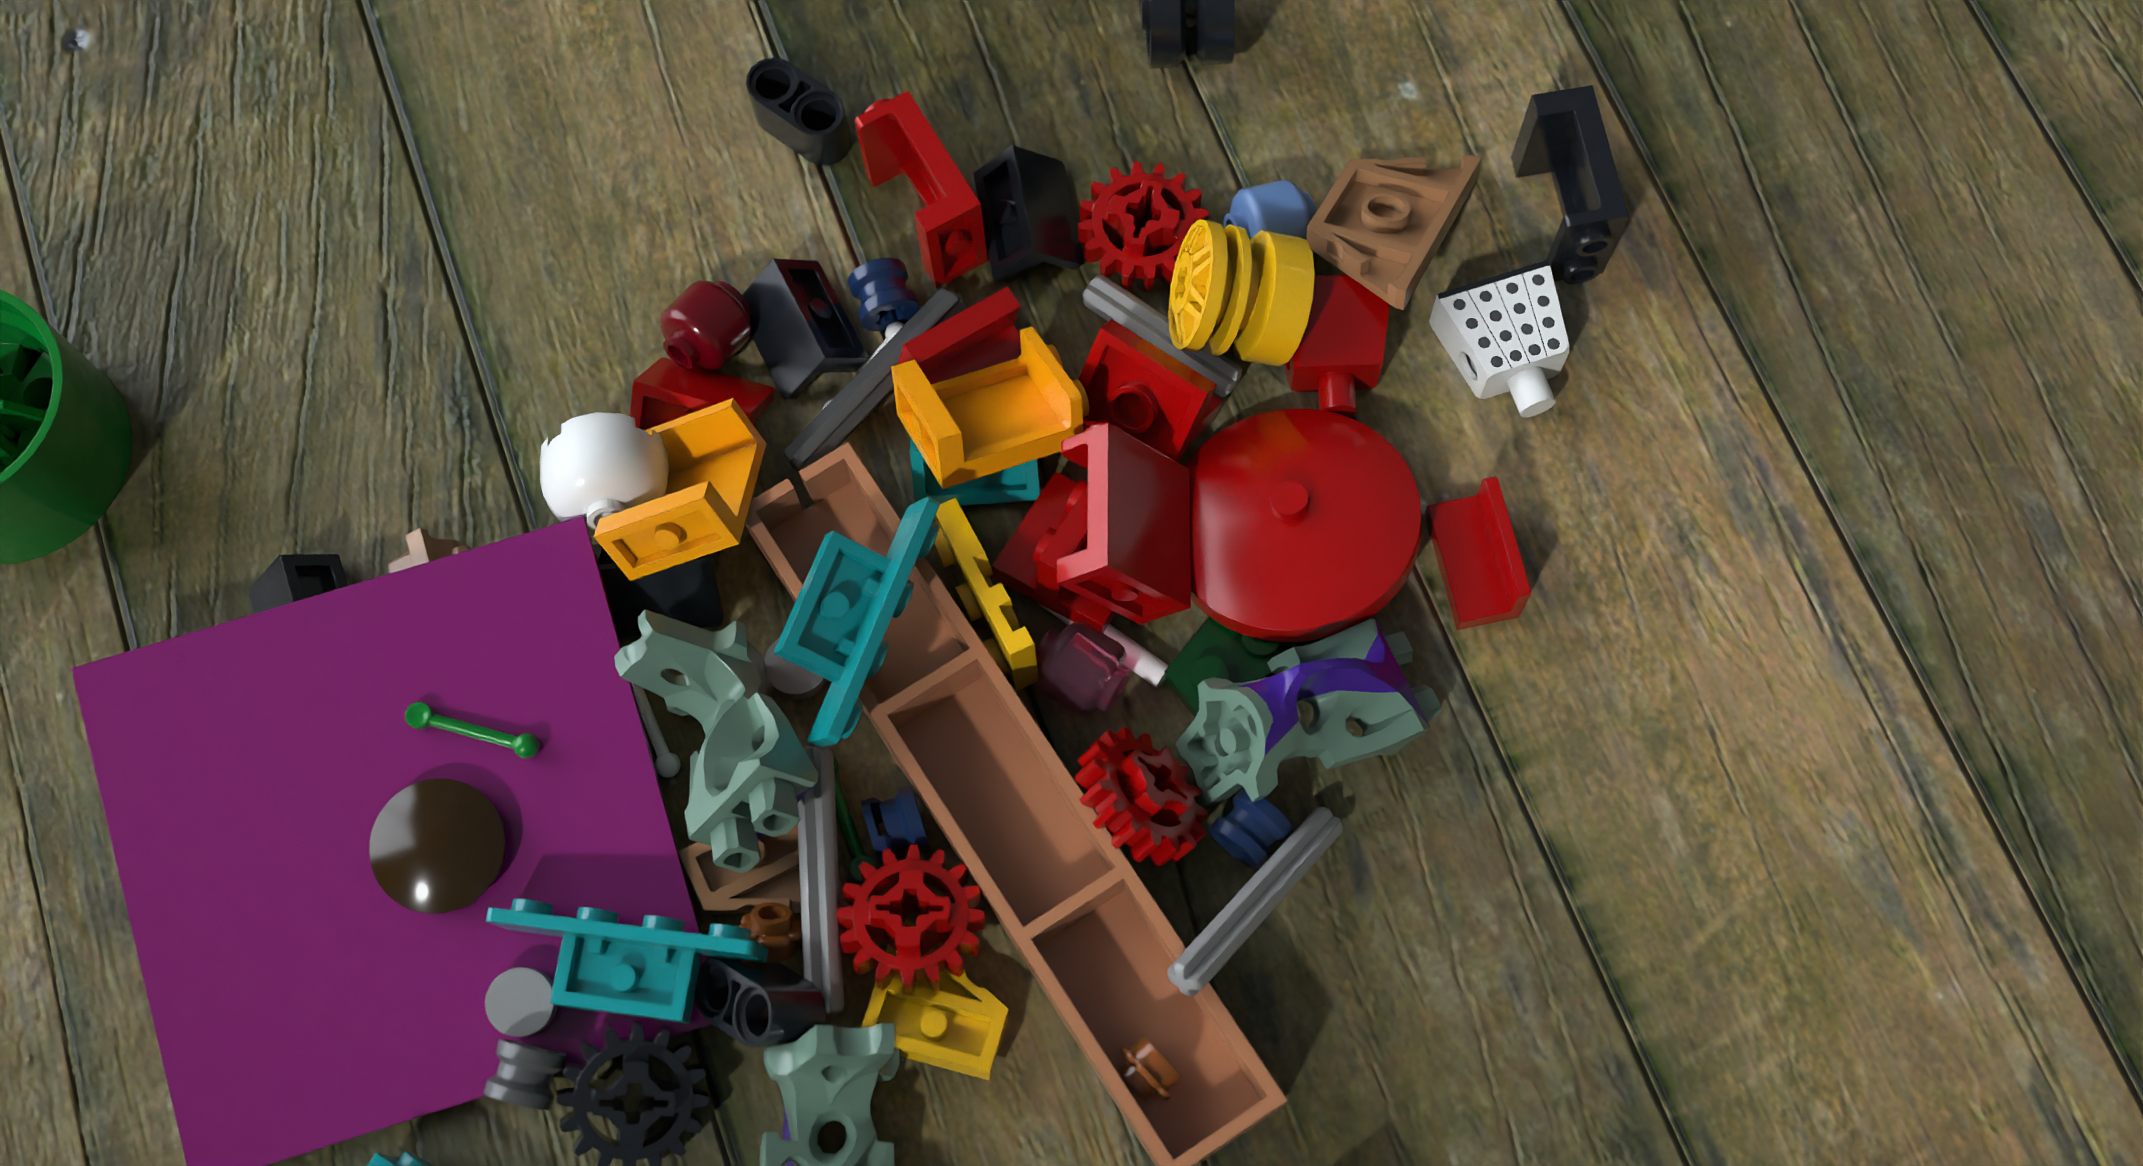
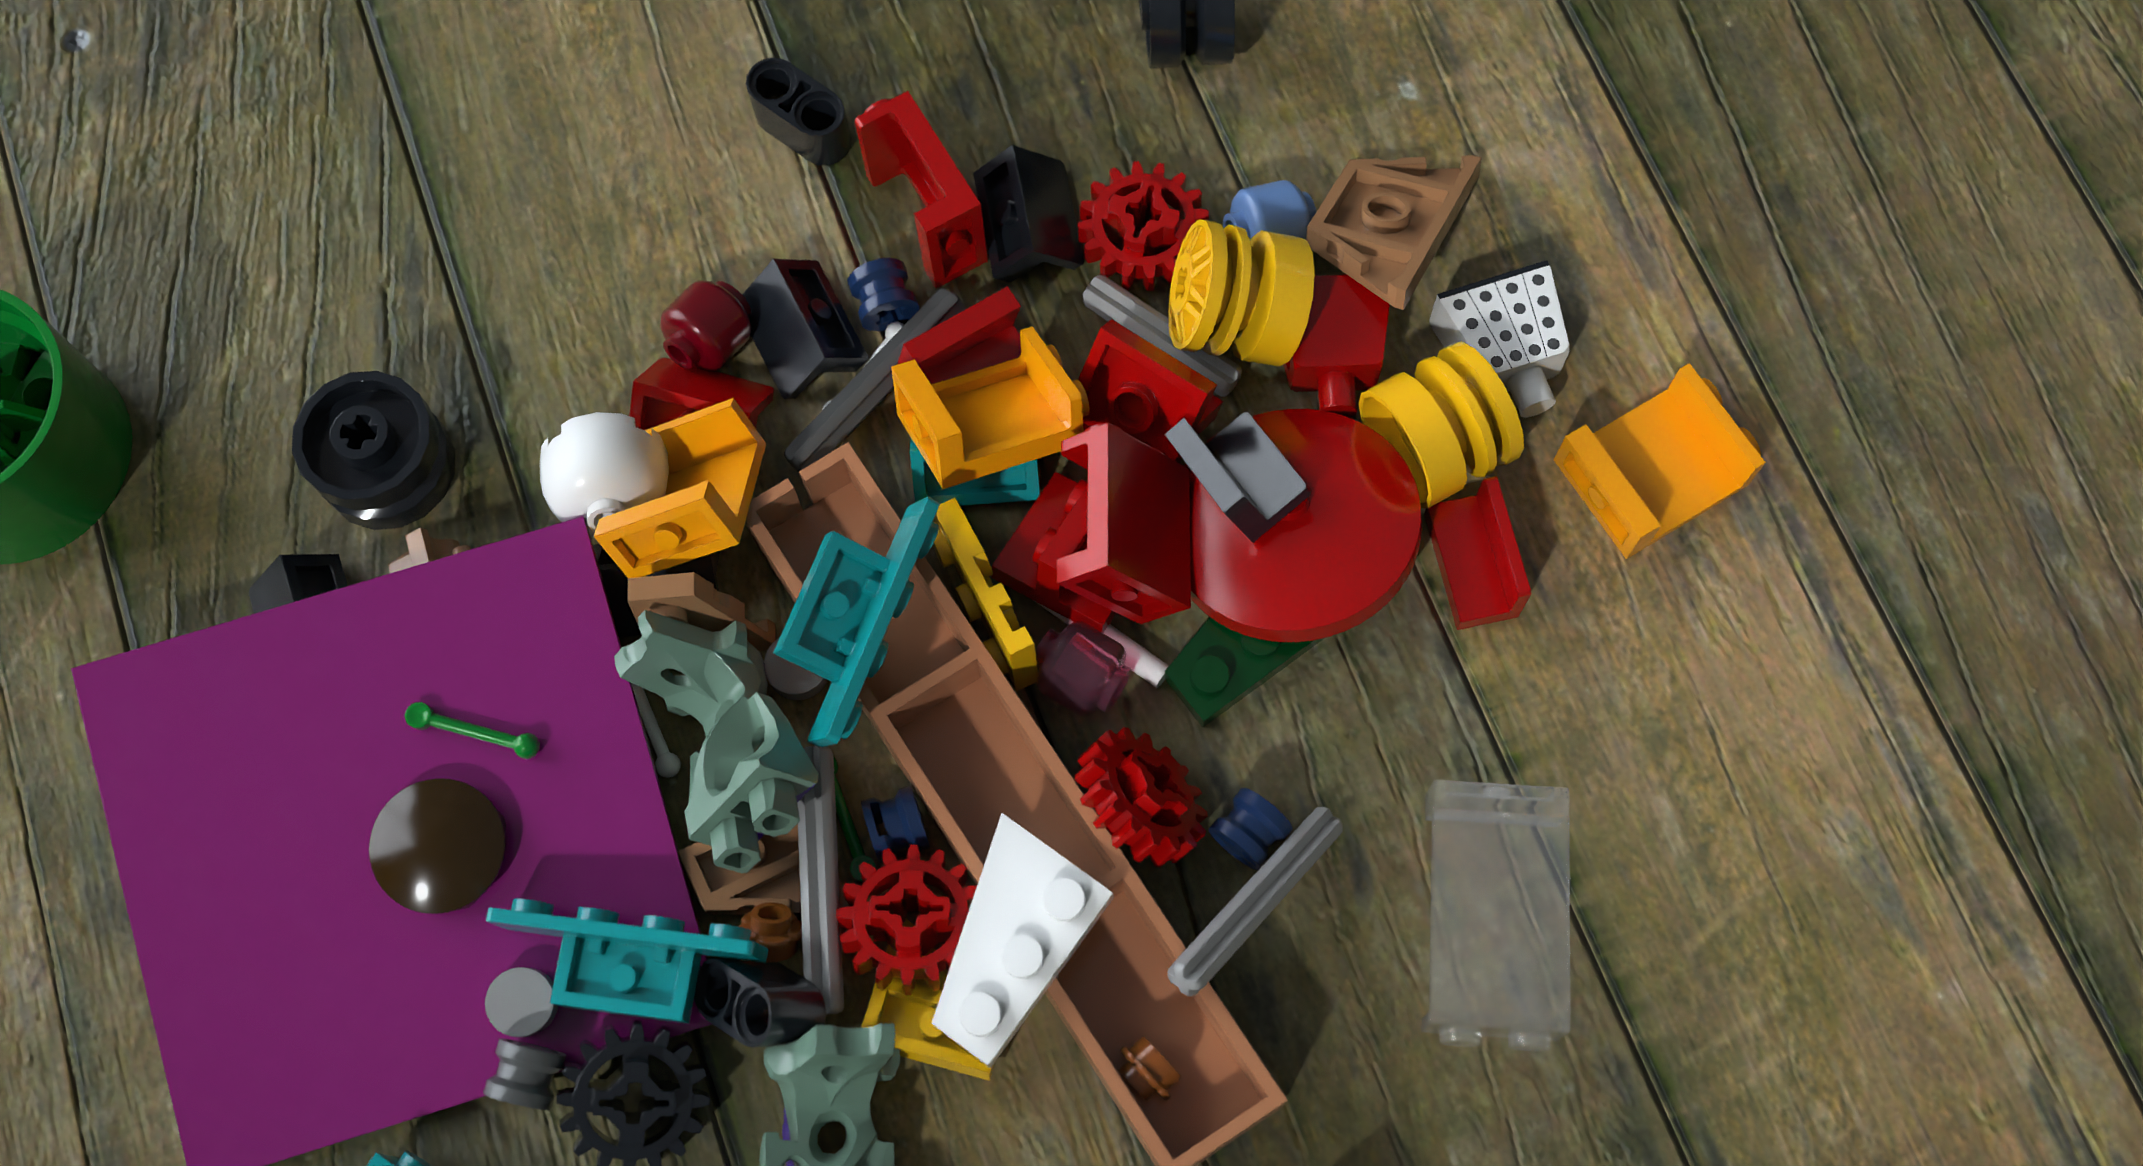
sand green hips [1175,619,1442,809] -> none
black panel [1511,85,1629,284] -> none
none -> black wheel [292,371,455,530]
none -> medium nougat wing [628,572,776,651]
none -> white wing [932,813,1114,1068]
none -> panel [1165,412,1311,543]
none -> yellow wheel [1359,341,1524,509]
none -> clear panel [1422,780,1570,1051]
none -> light orange panel [1553,363,1766,559]

